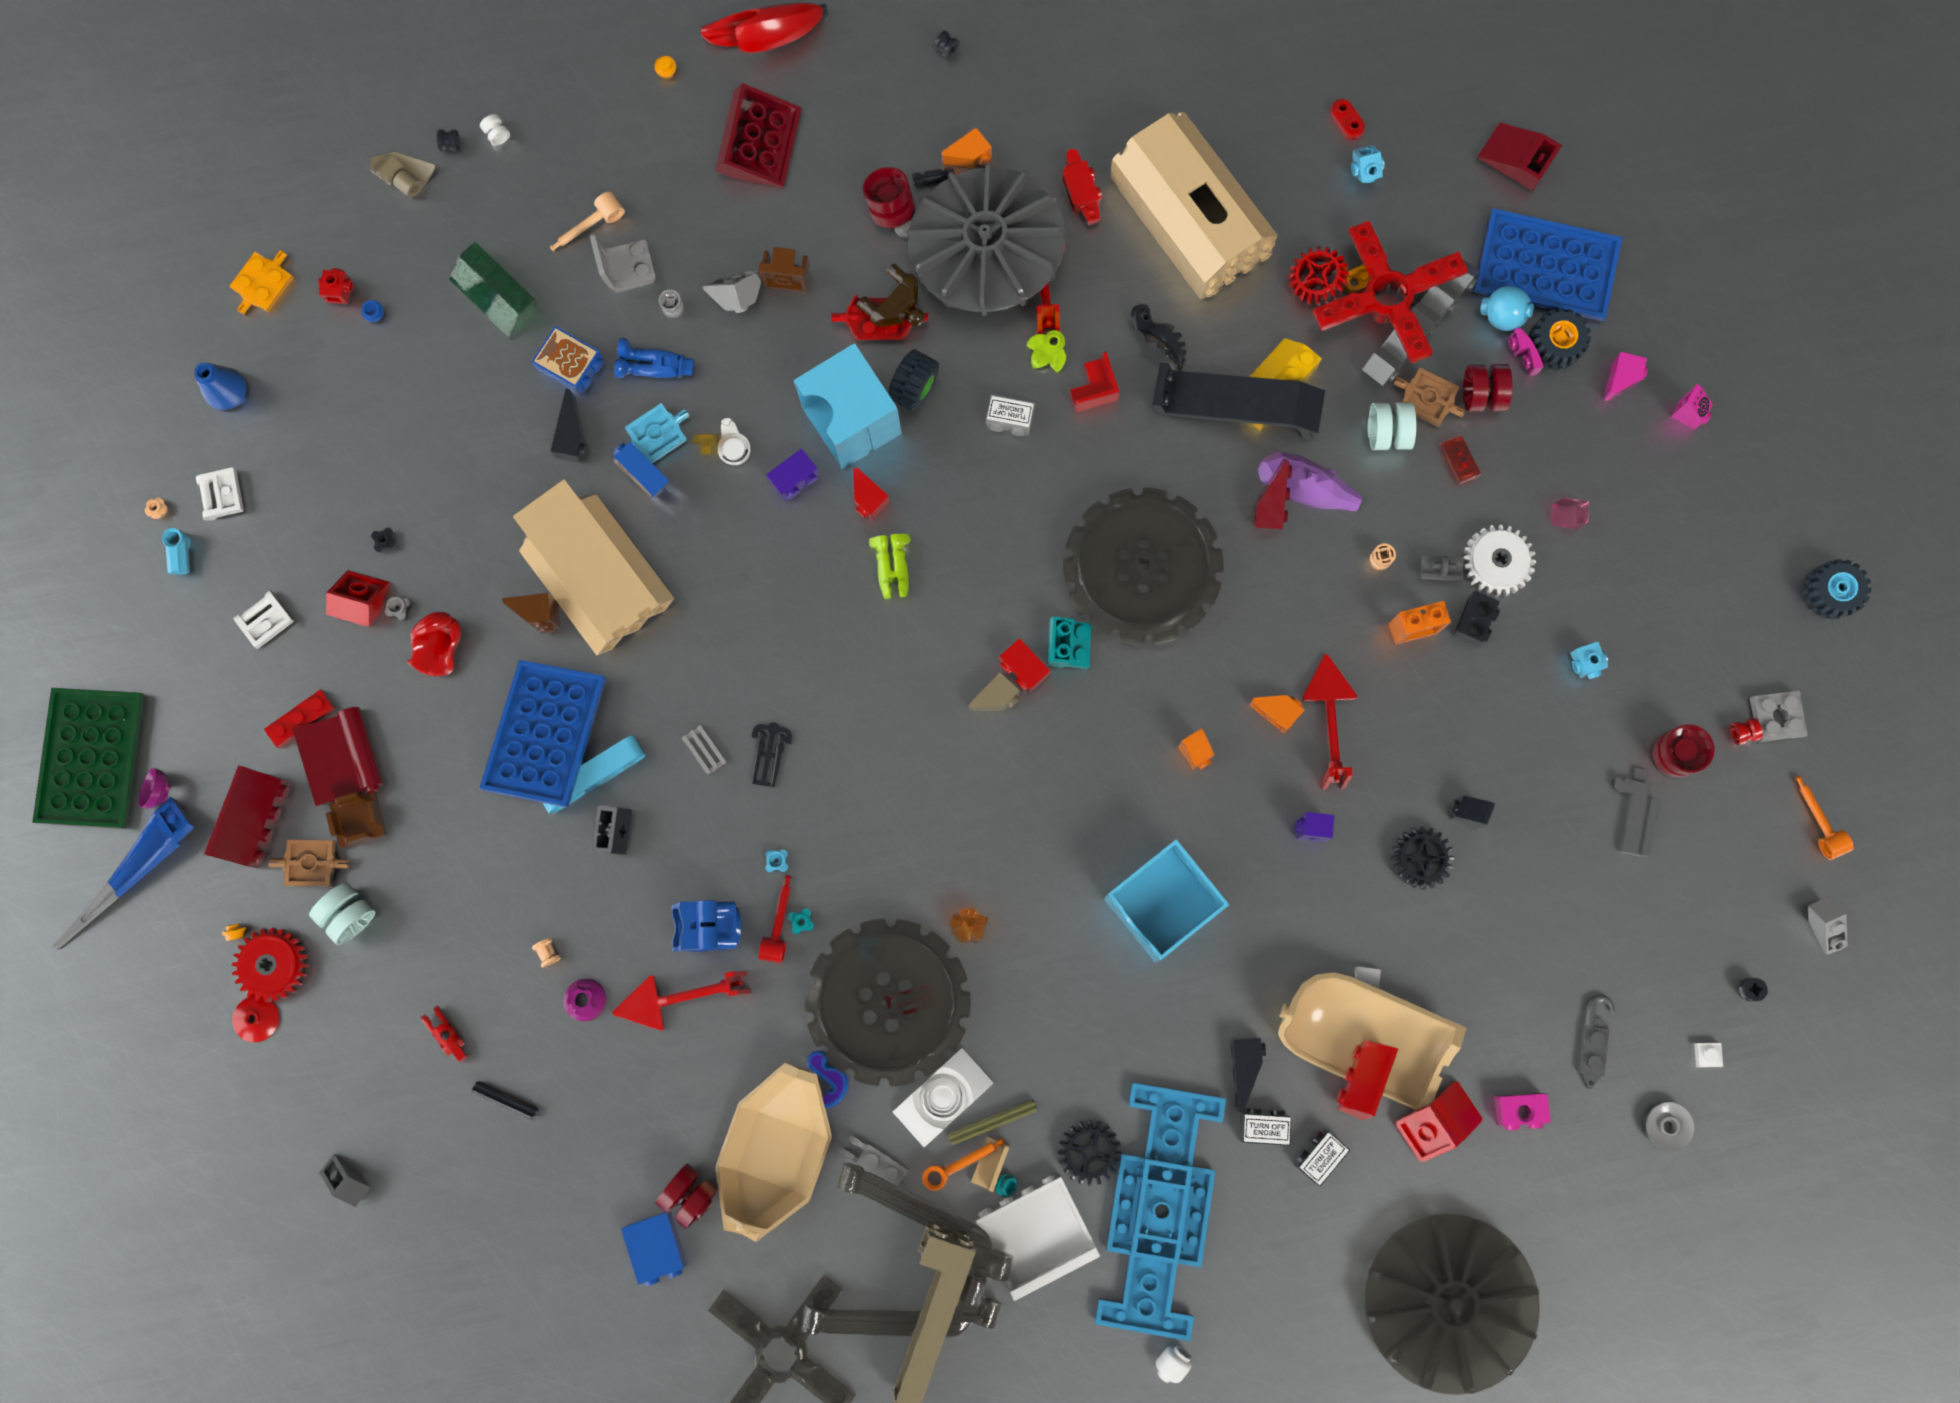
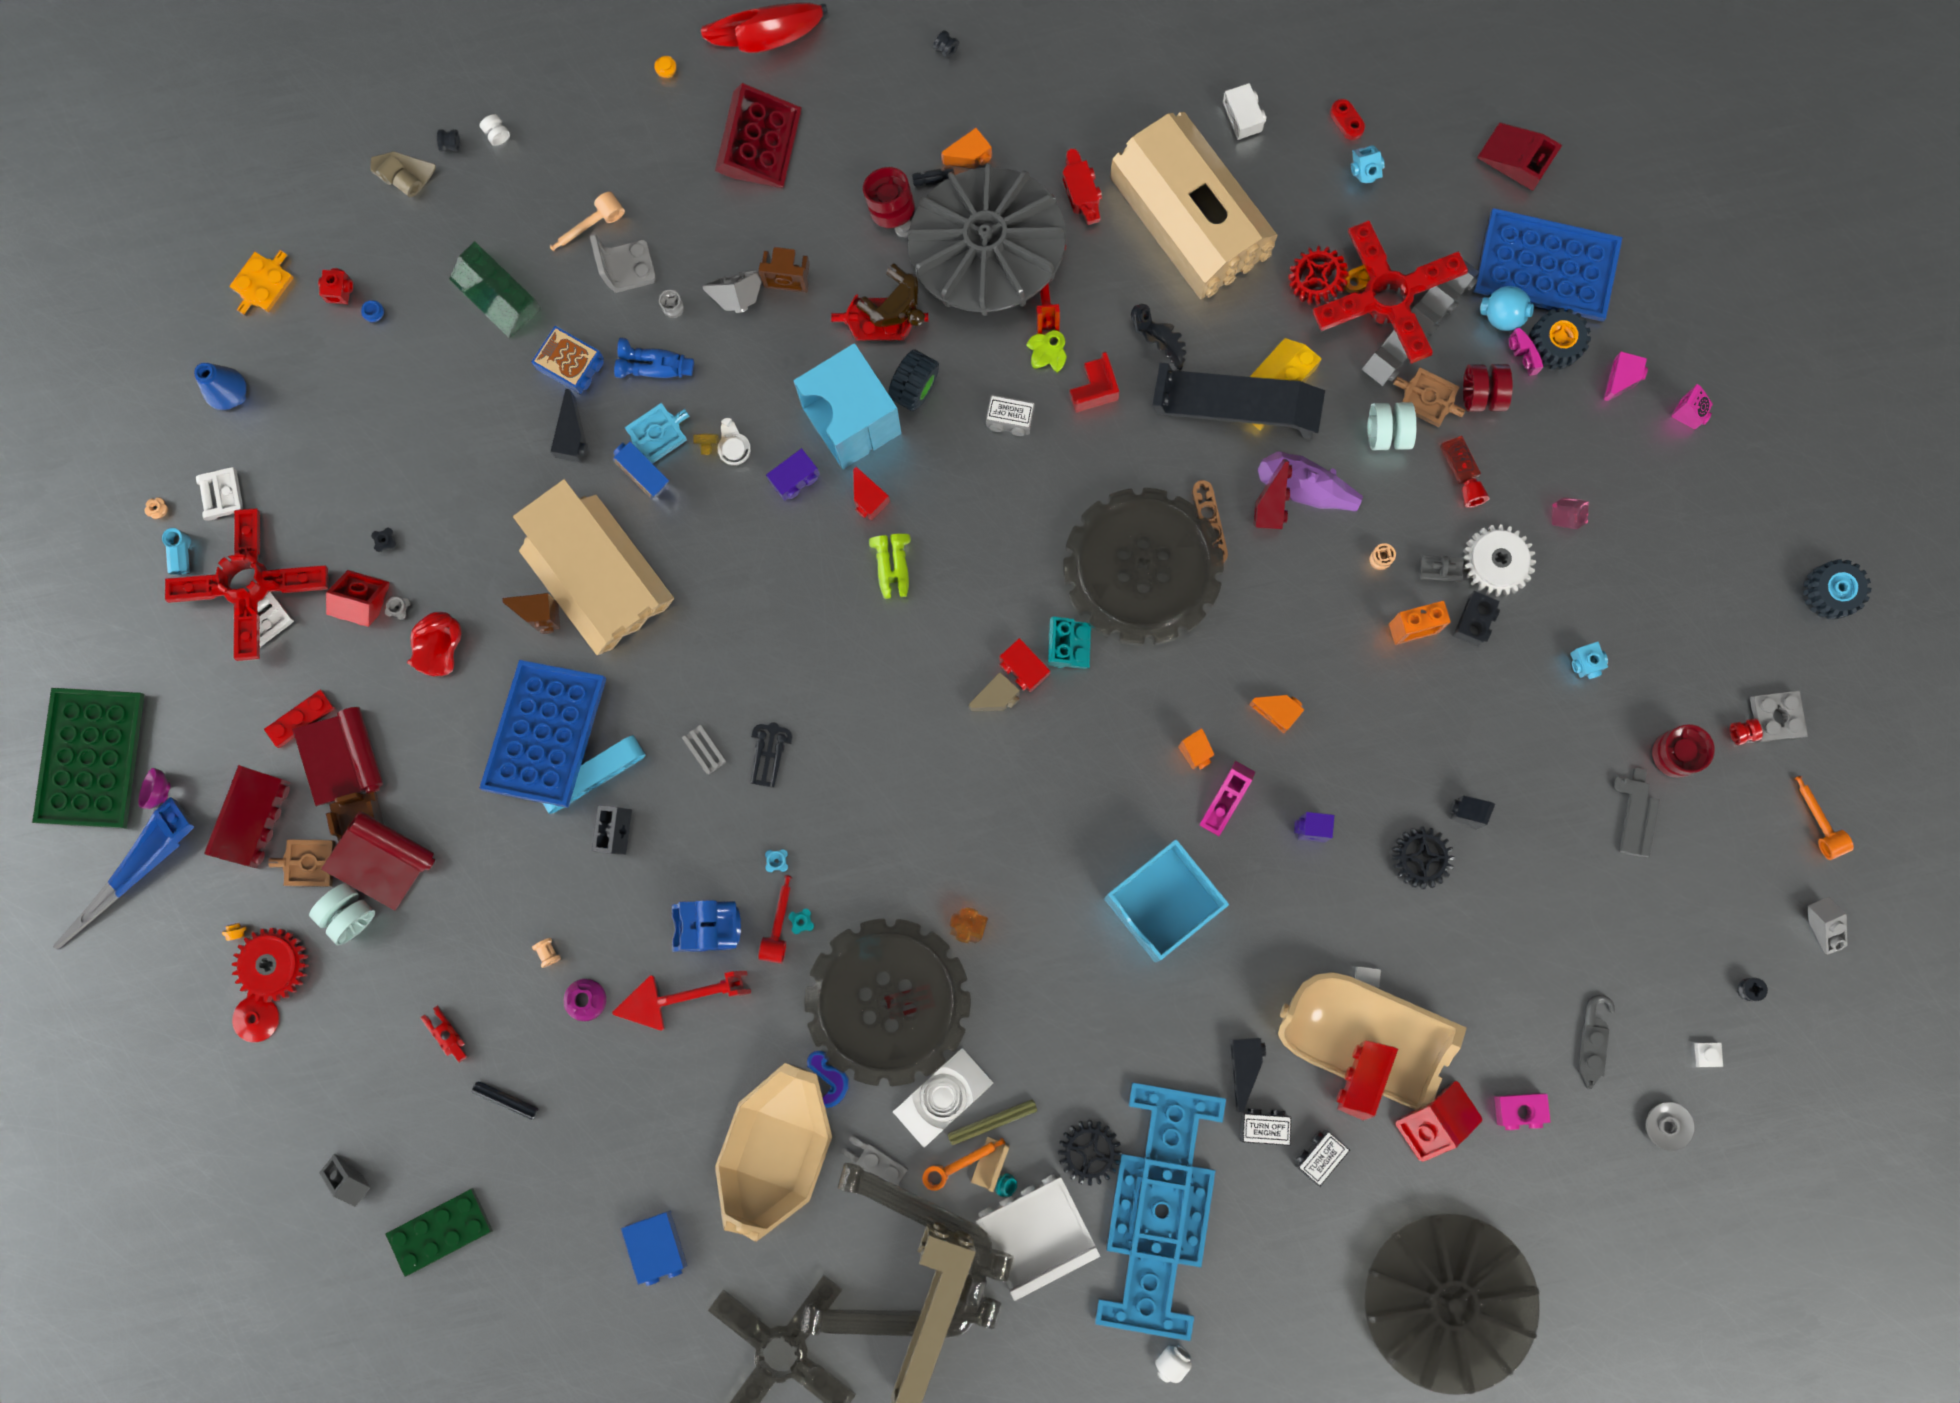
dark red wheel [655,1163,718,1230] -> none
red piece [1302,654,1357,790] -> none
none -> red piece [165,508,328,661]
none -> dark red door [321,811,436,911]
none -> dark green plate [385,1188,493,1277]
none -> medium nougat beam [1192,480,1228,566]
none -> dark pink slope [1199,761,1255,836]
none -> white brick [1223,83,1266,139]
none -> red hat [1462,479,1490,508]

